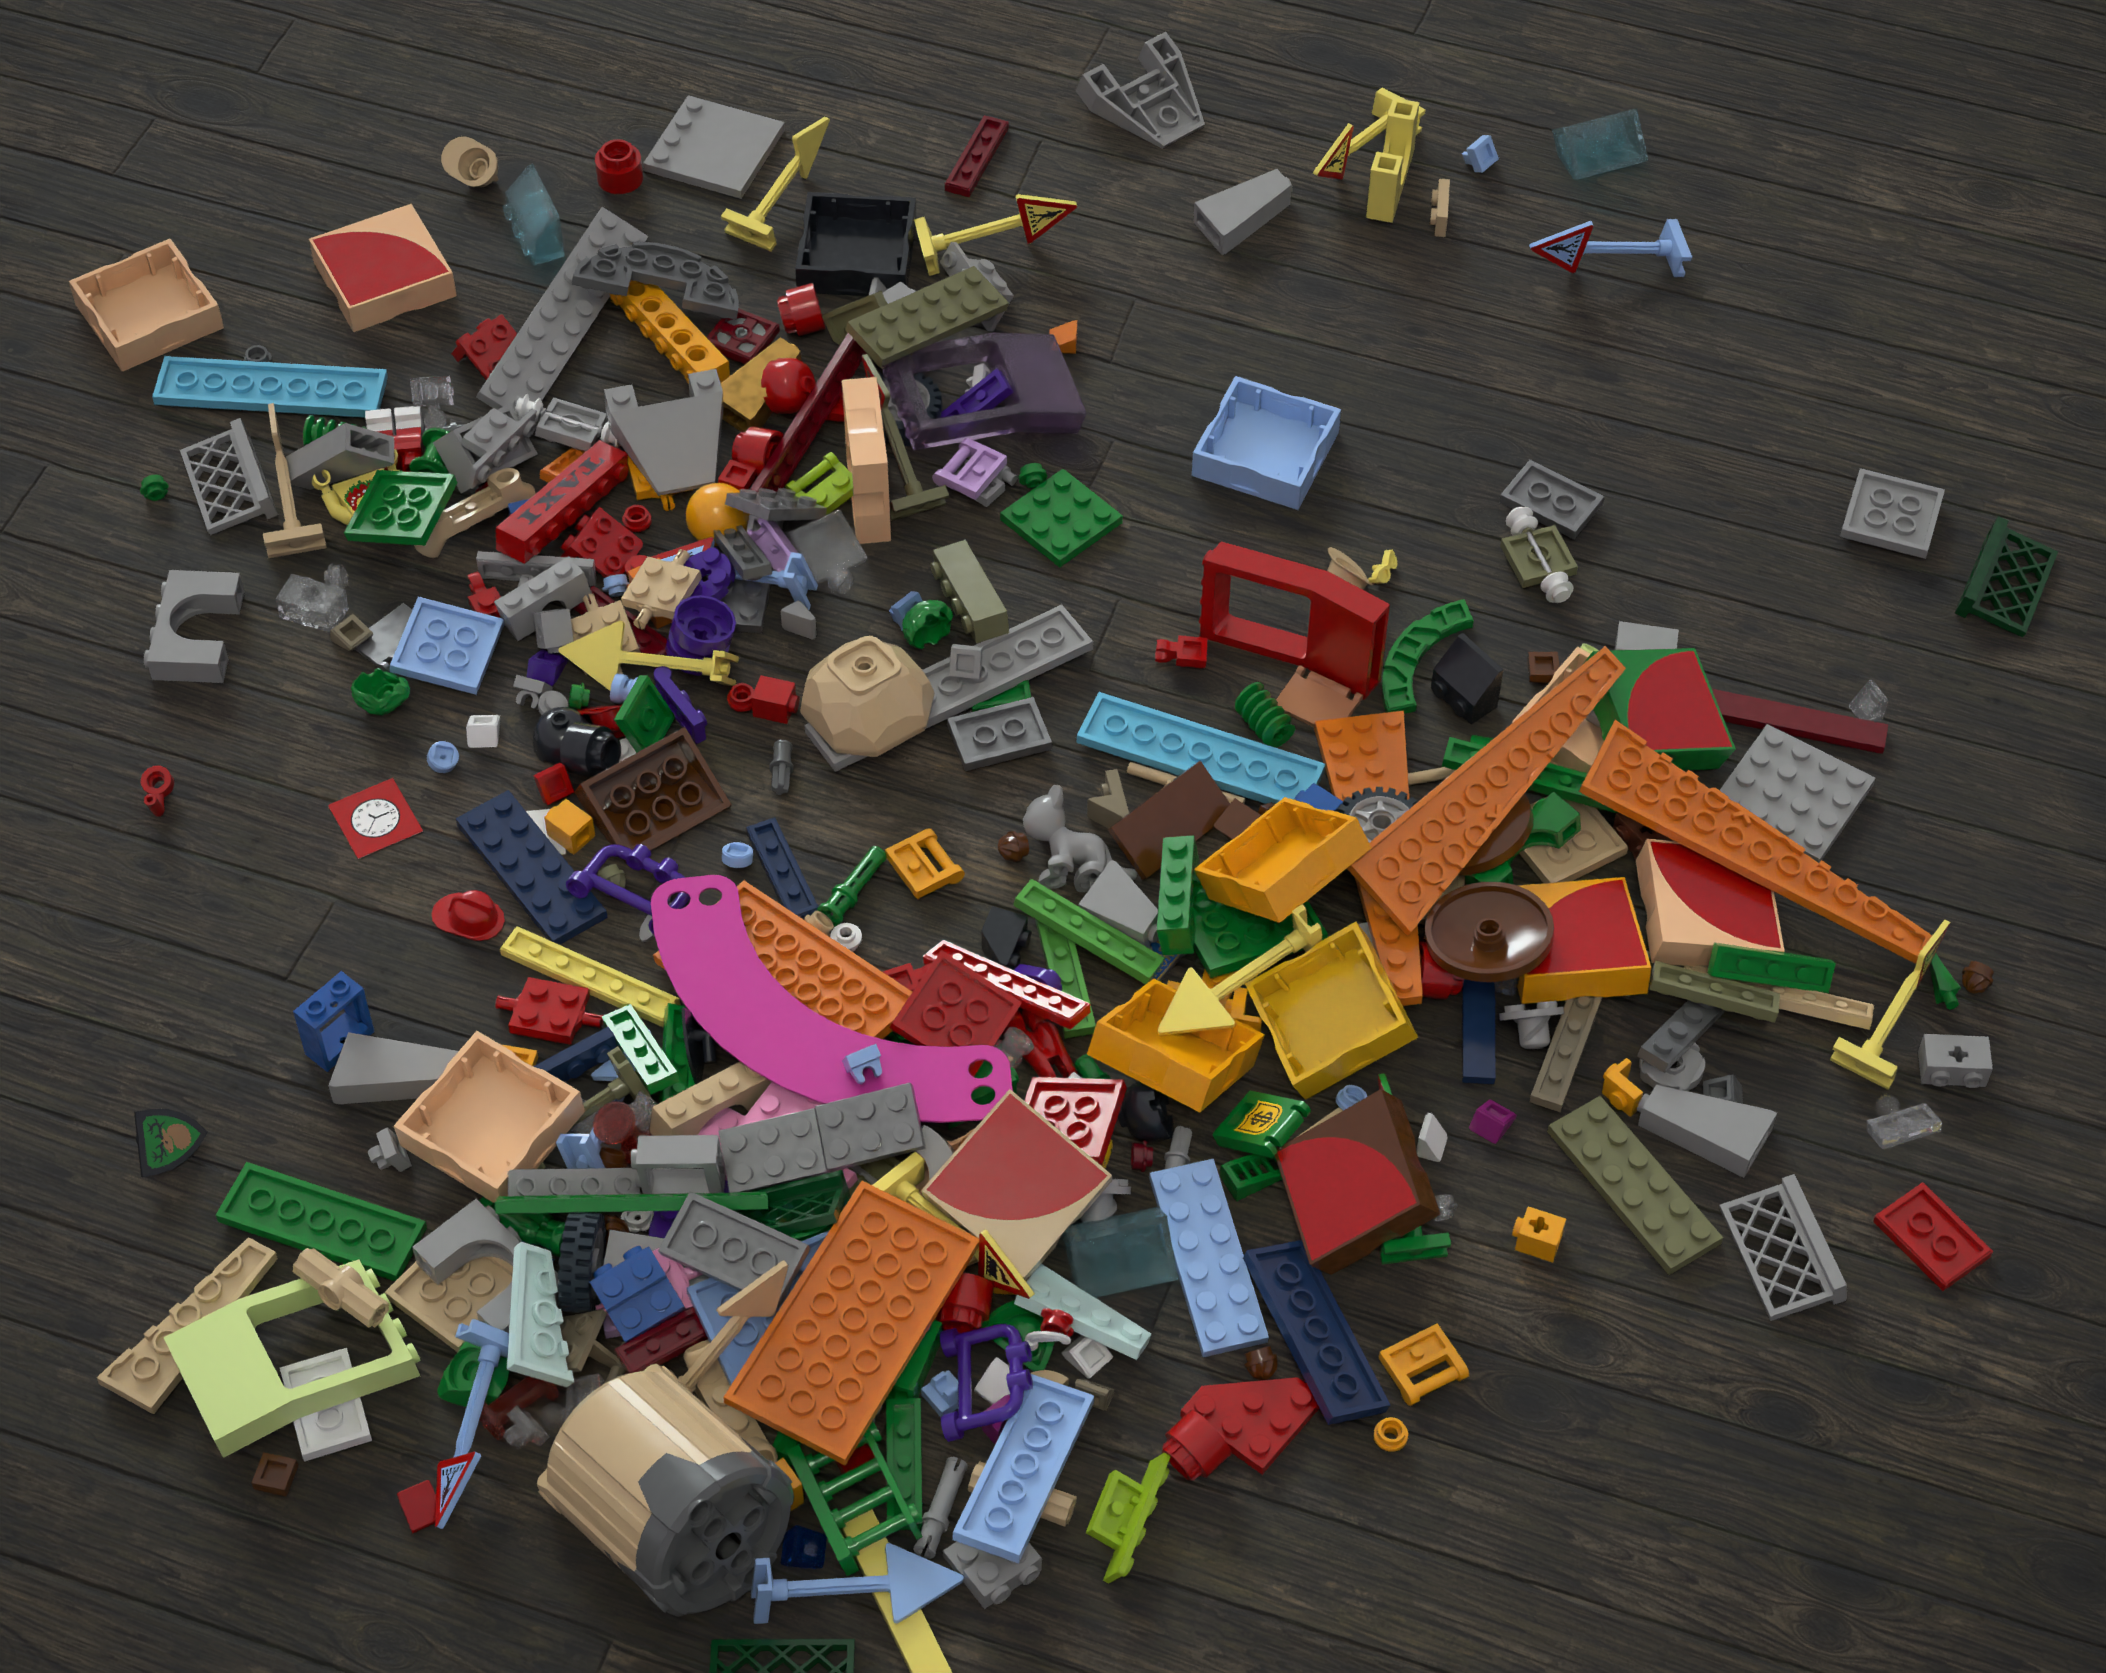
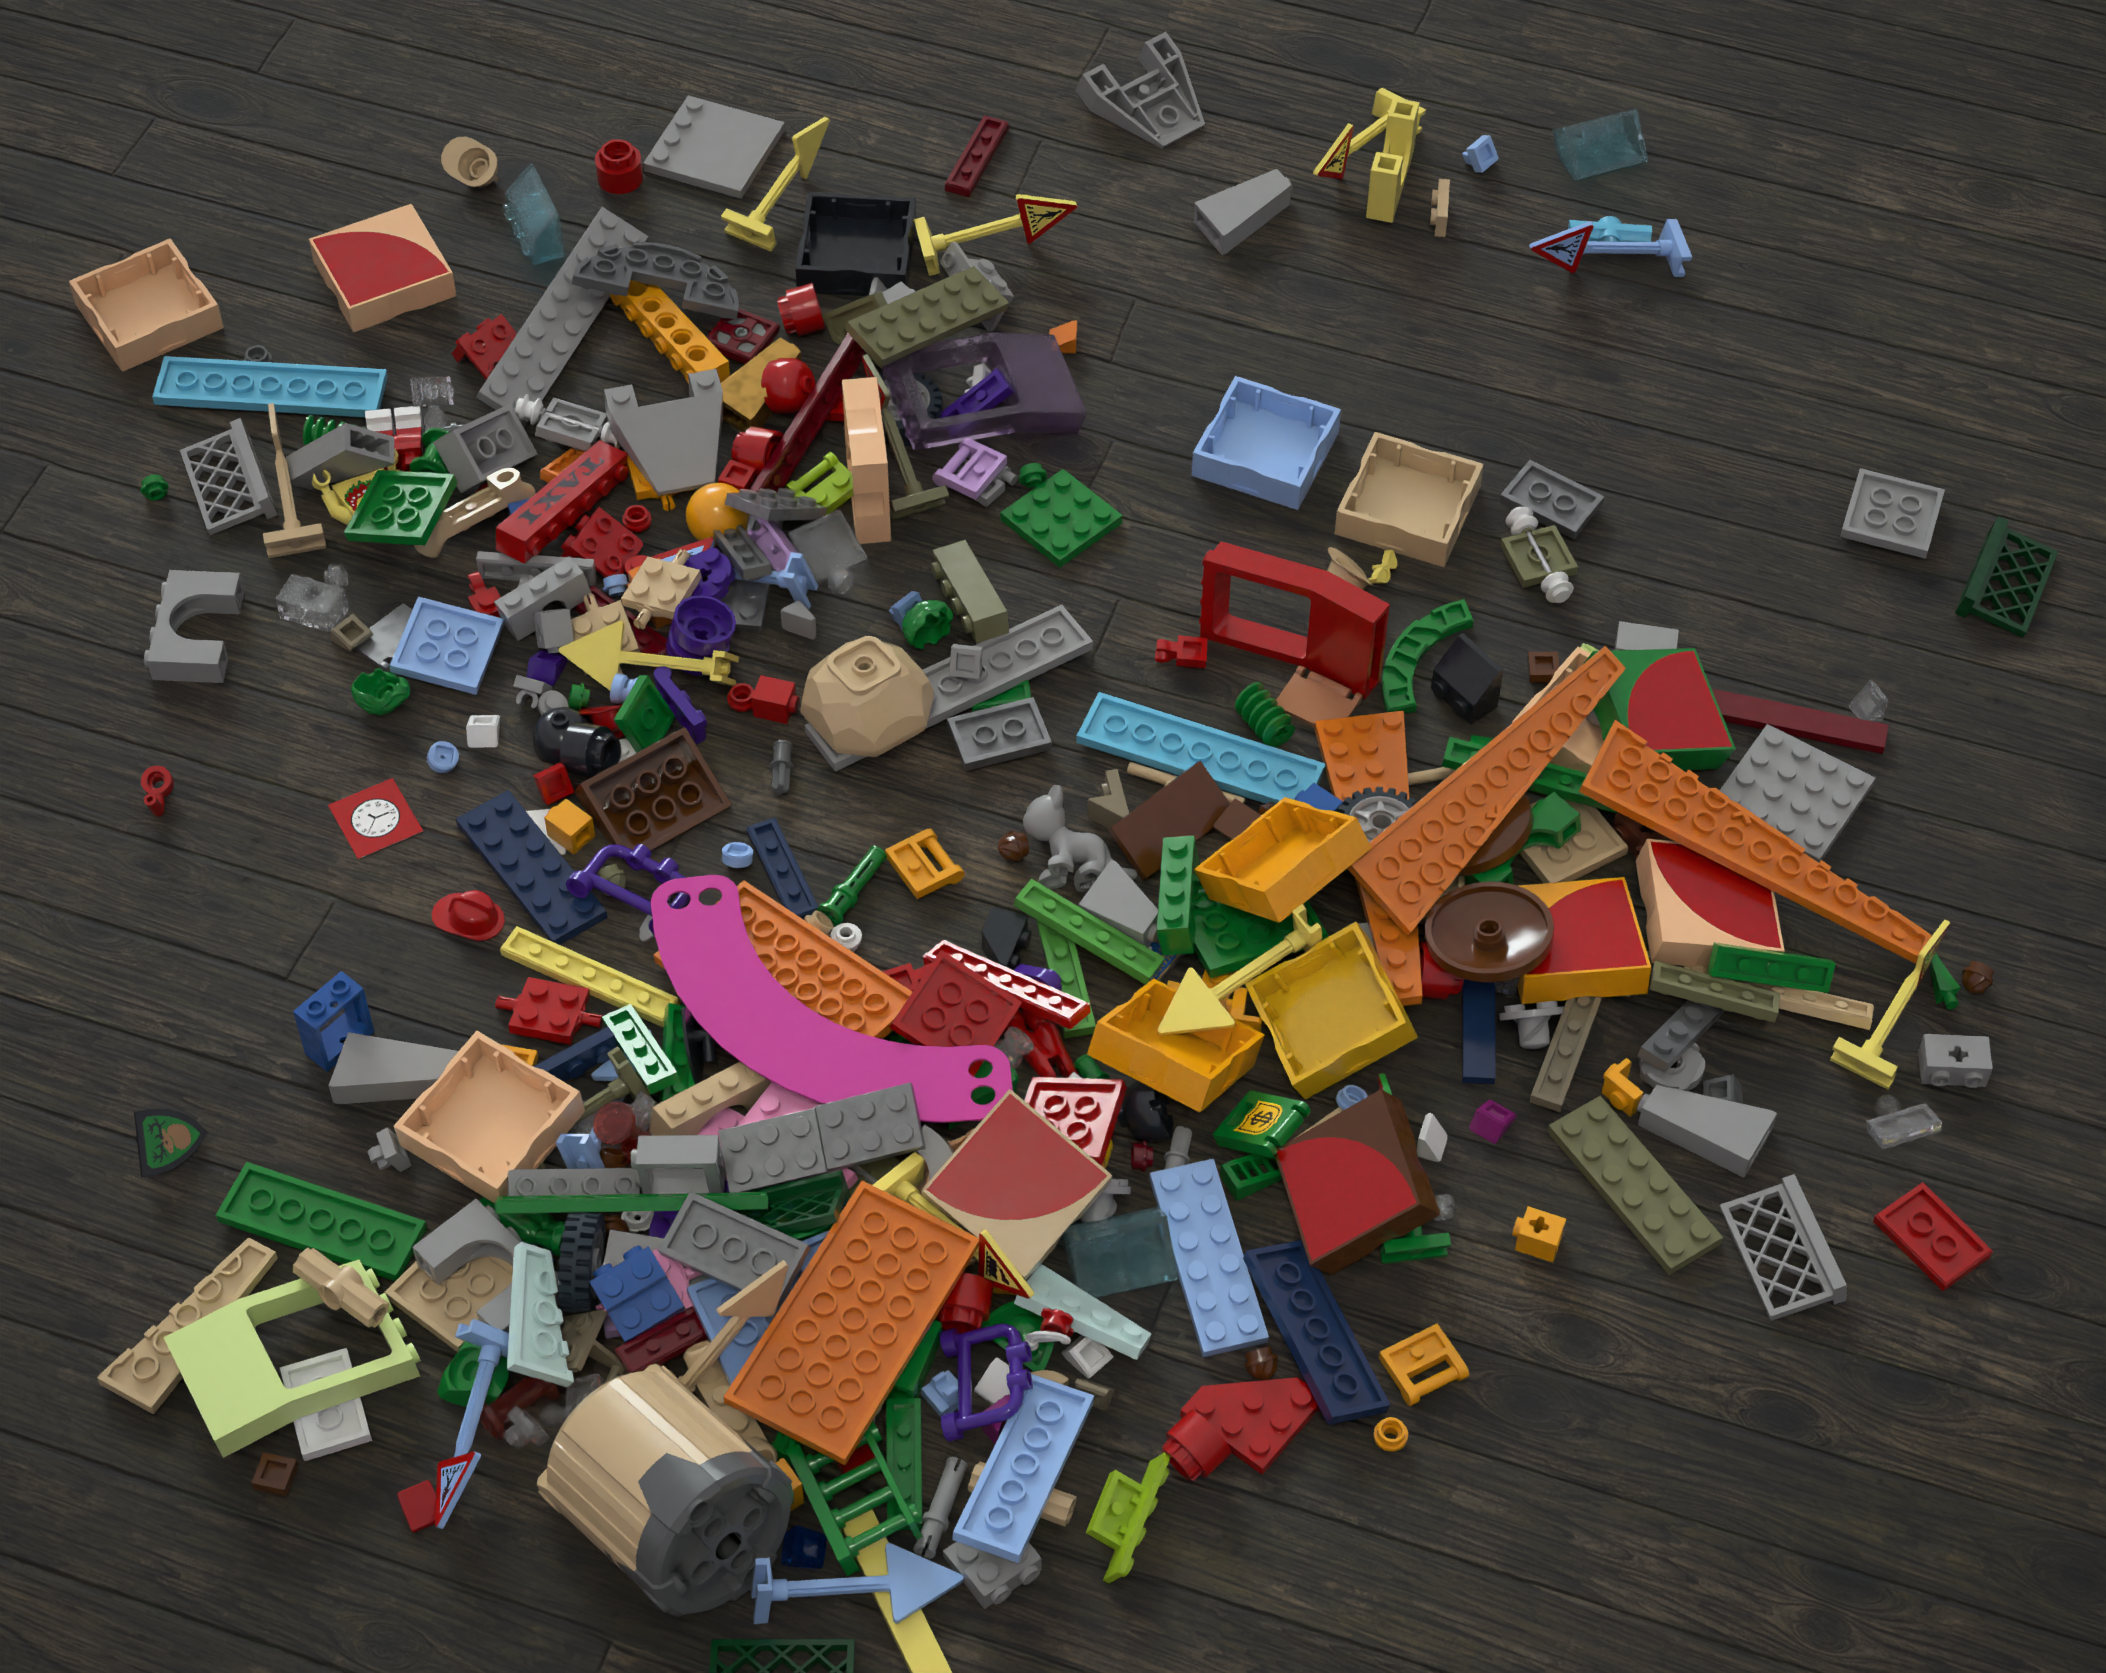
light grey bracket [461,408,537,489] -> none
light blue tile [842,1044,882,1084] -> none
none -> tan tile [1335,432,1484,567]
none -> medium azure piece [1568,216,1652,242]

